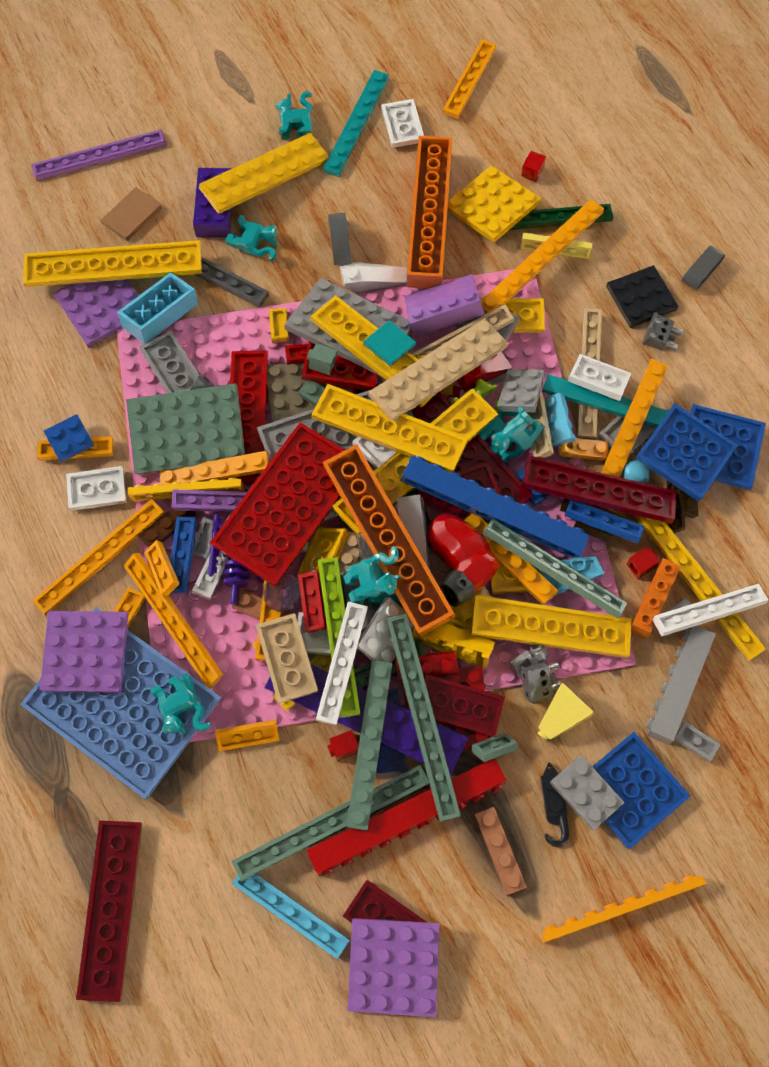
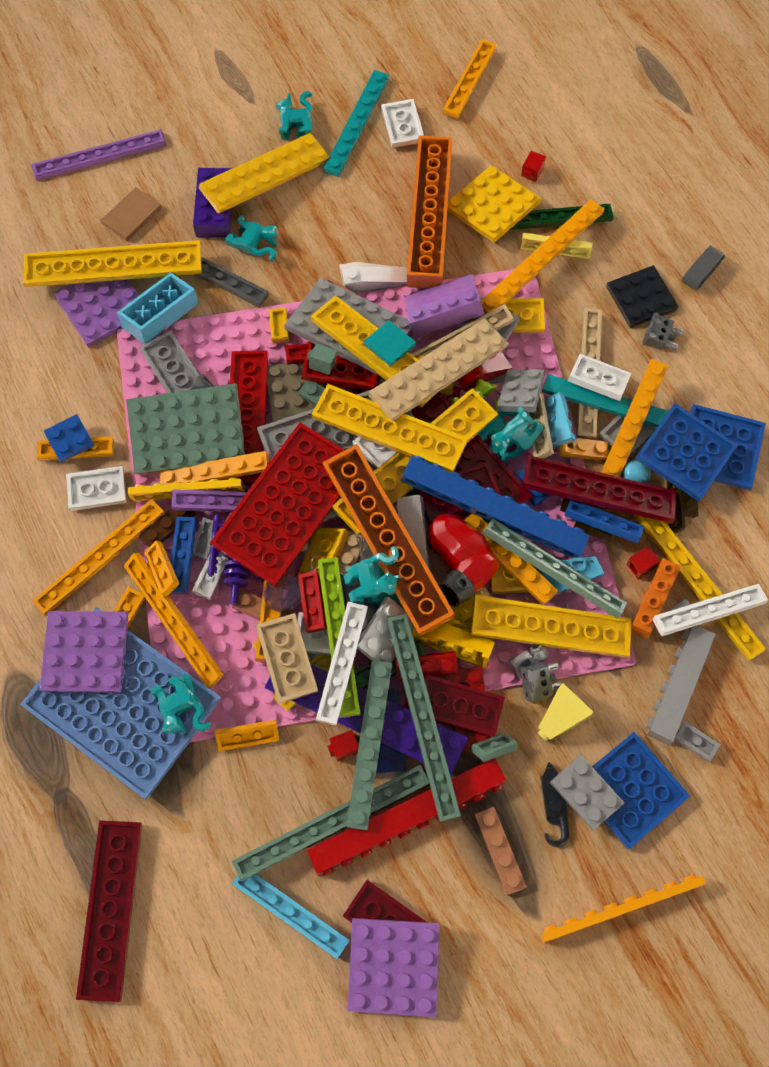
dark grey arch [328,213,352,265] -> none

